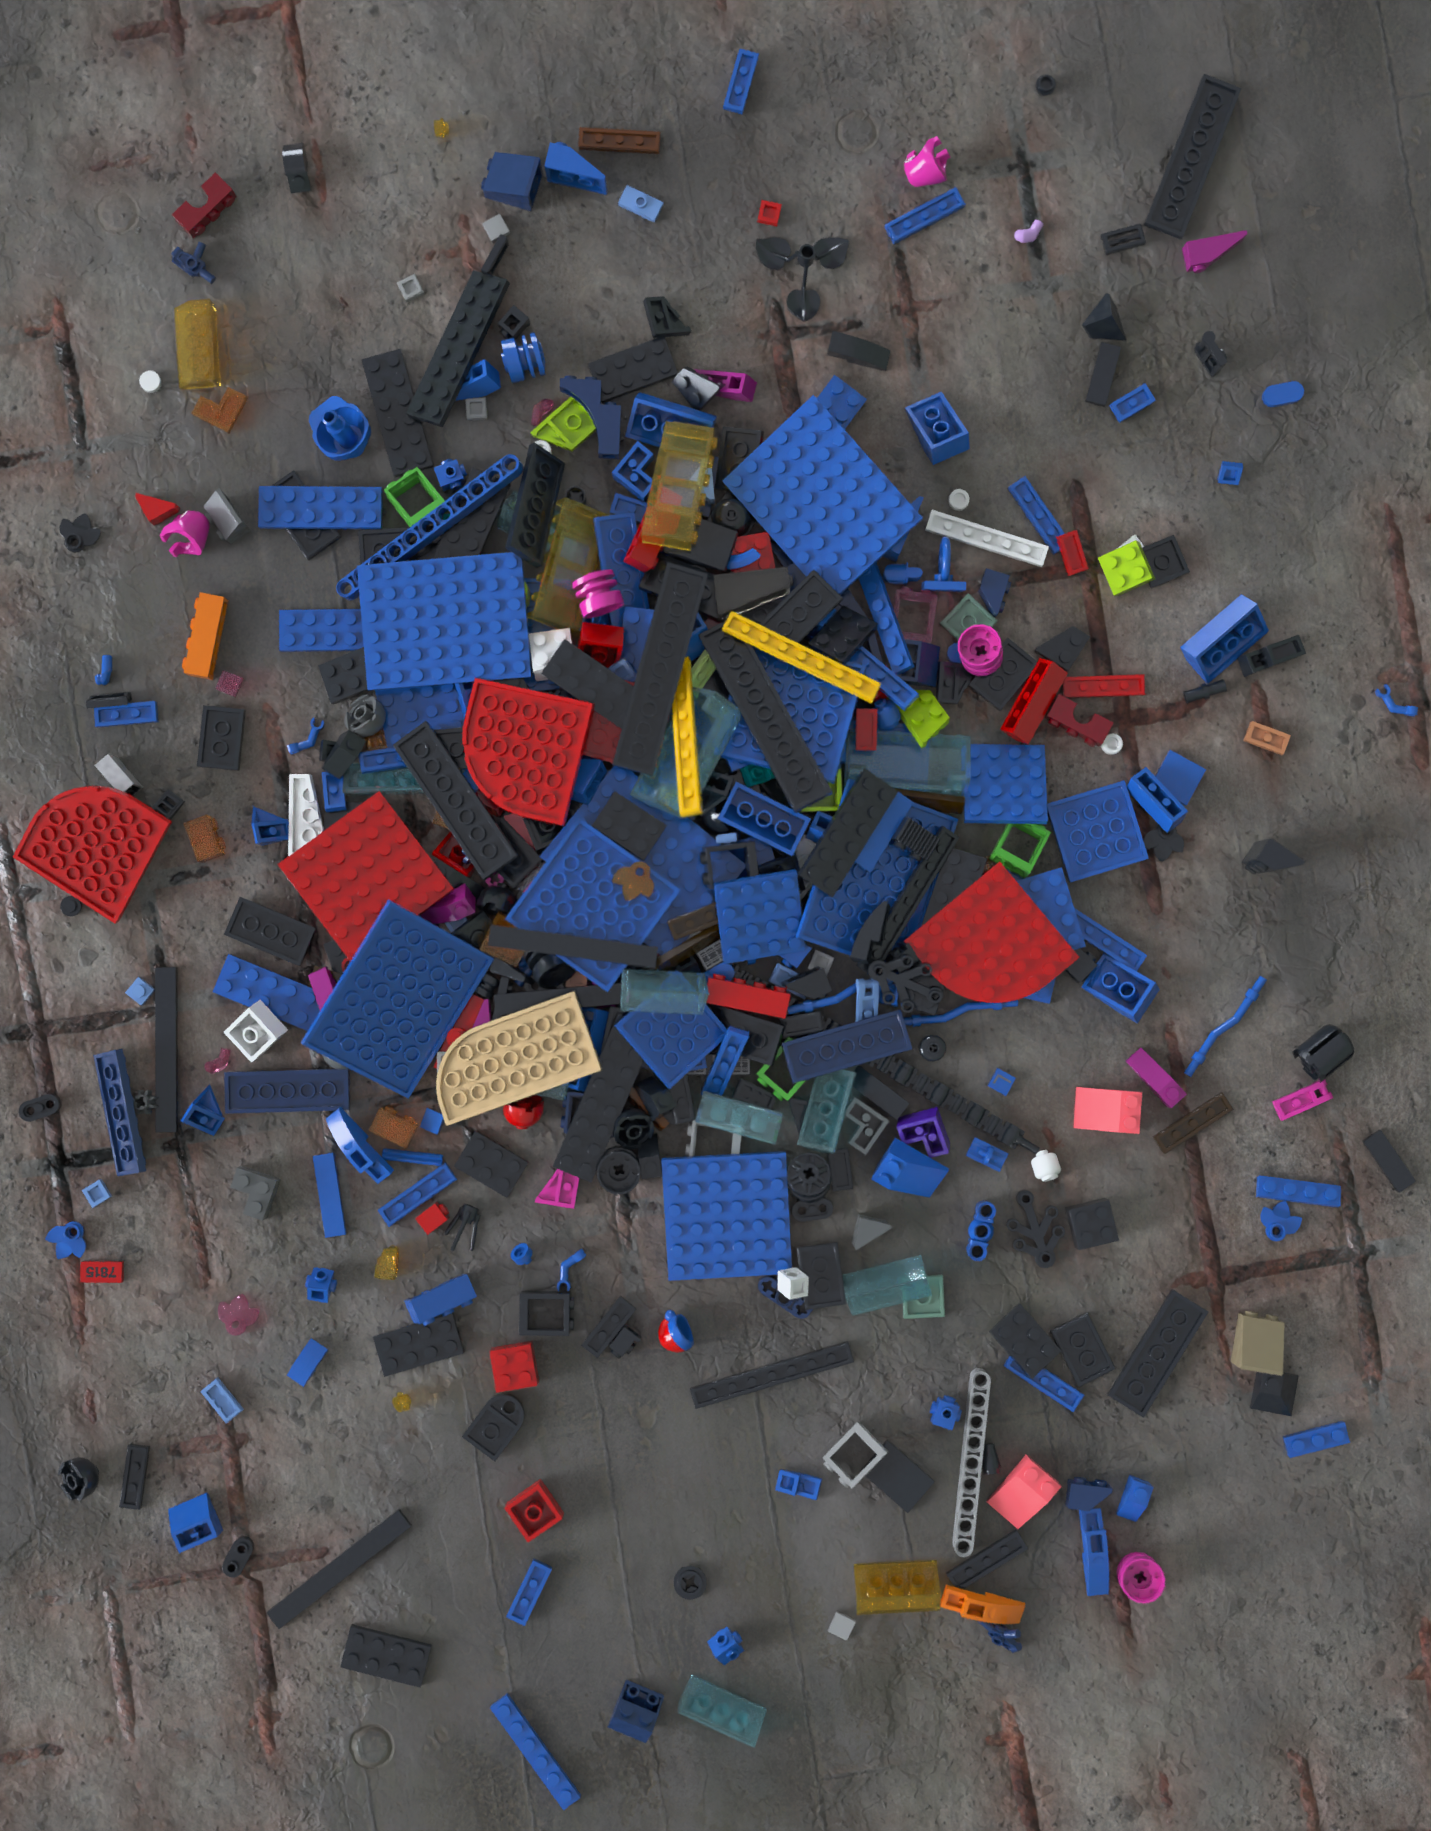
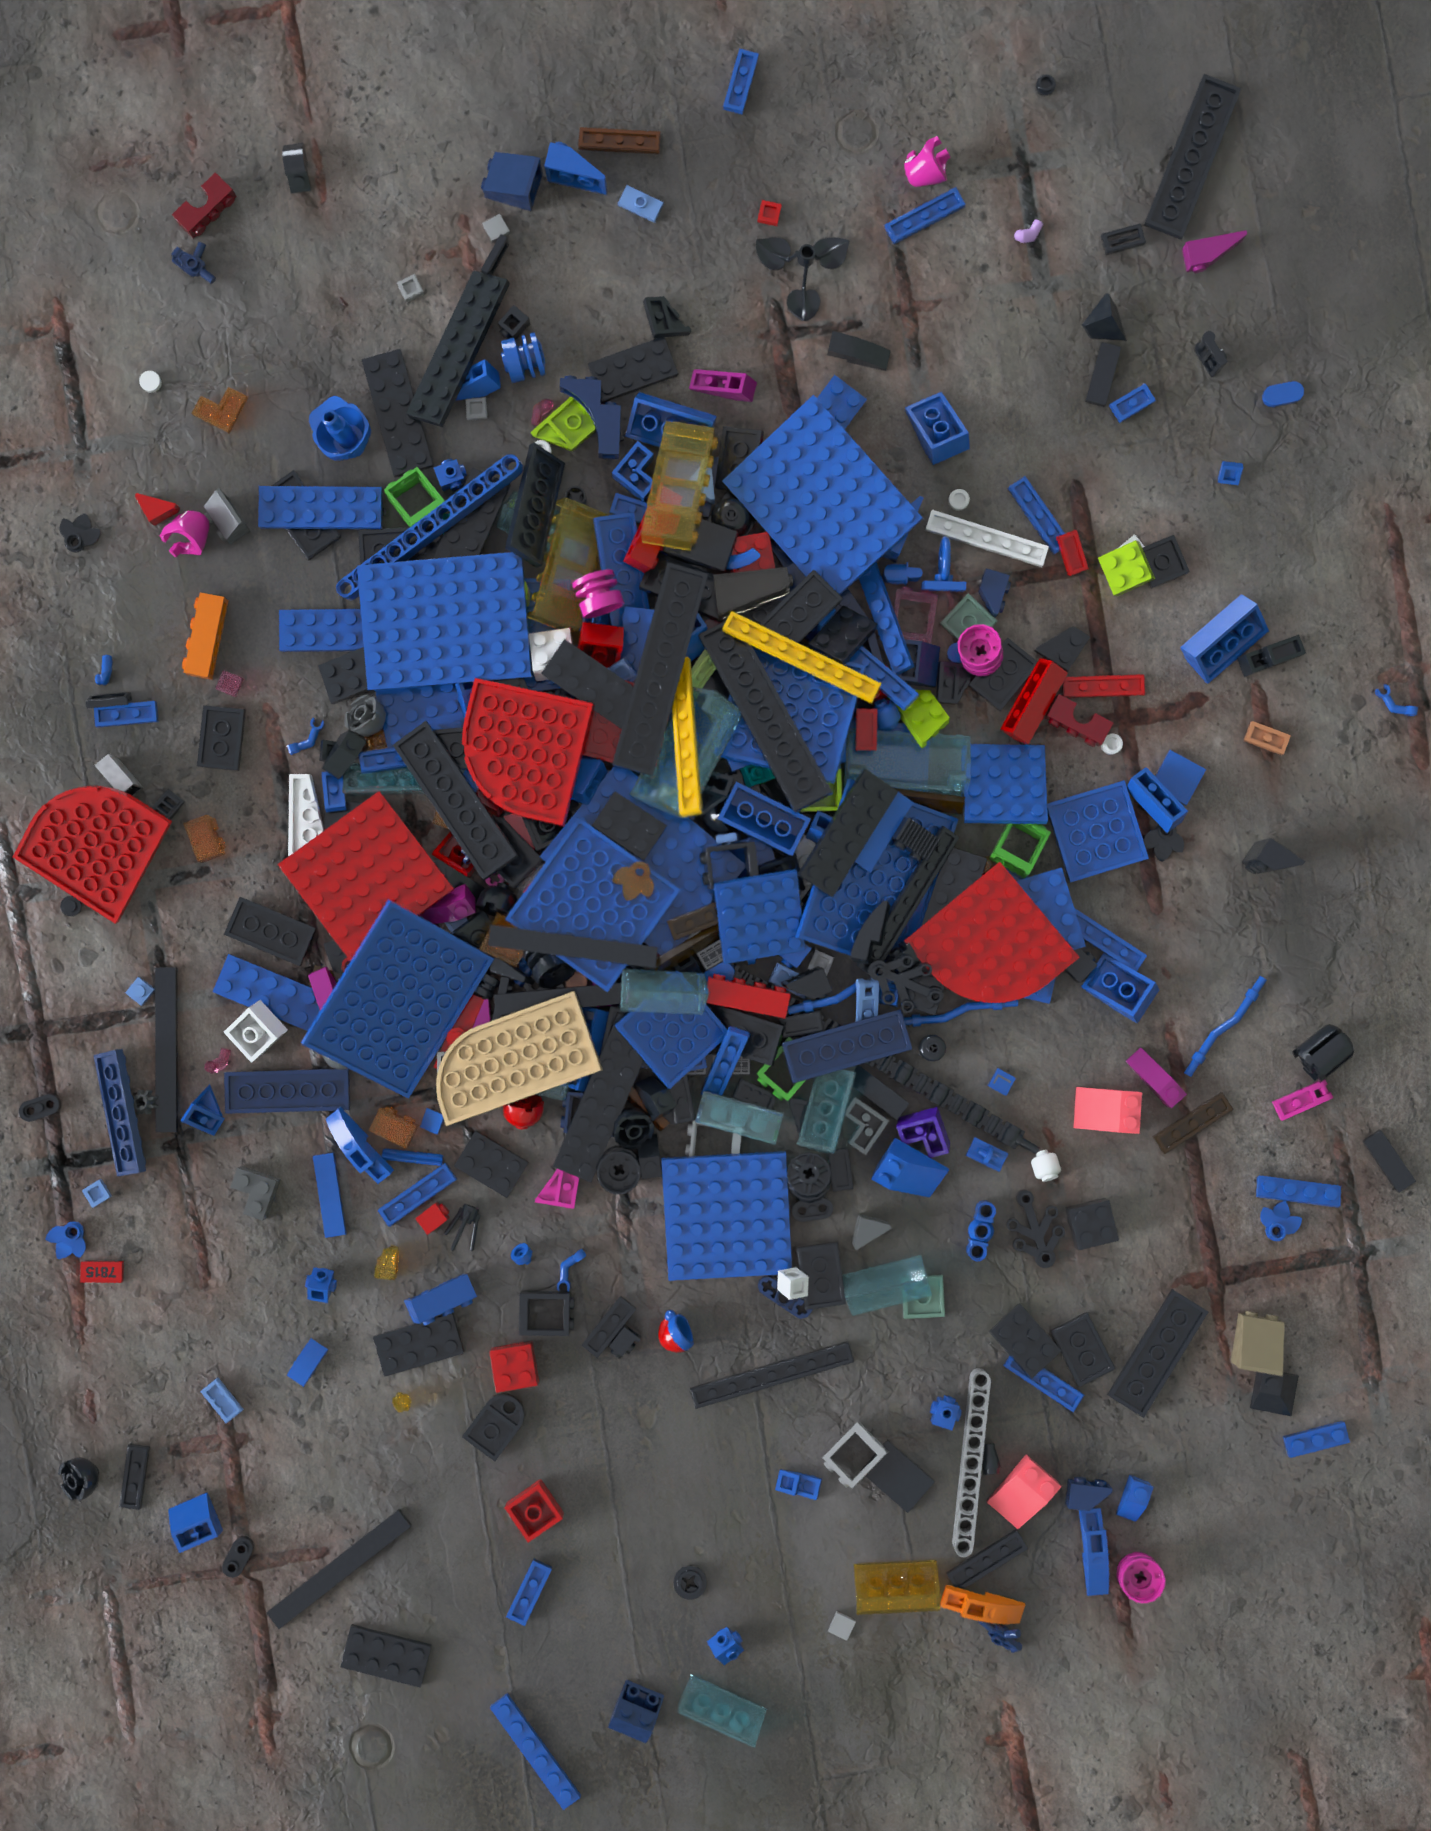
clear yellow slope [174,299,221,389] -> none
clear pink plate [218,1294,259,1336] -> none
blue slope [251,806,289,846] -> none
clear yellow plate [434,118,449,139] -> none
black wing [672,366,724,411] -> none
black pin [1183,679,1227,704] -> none

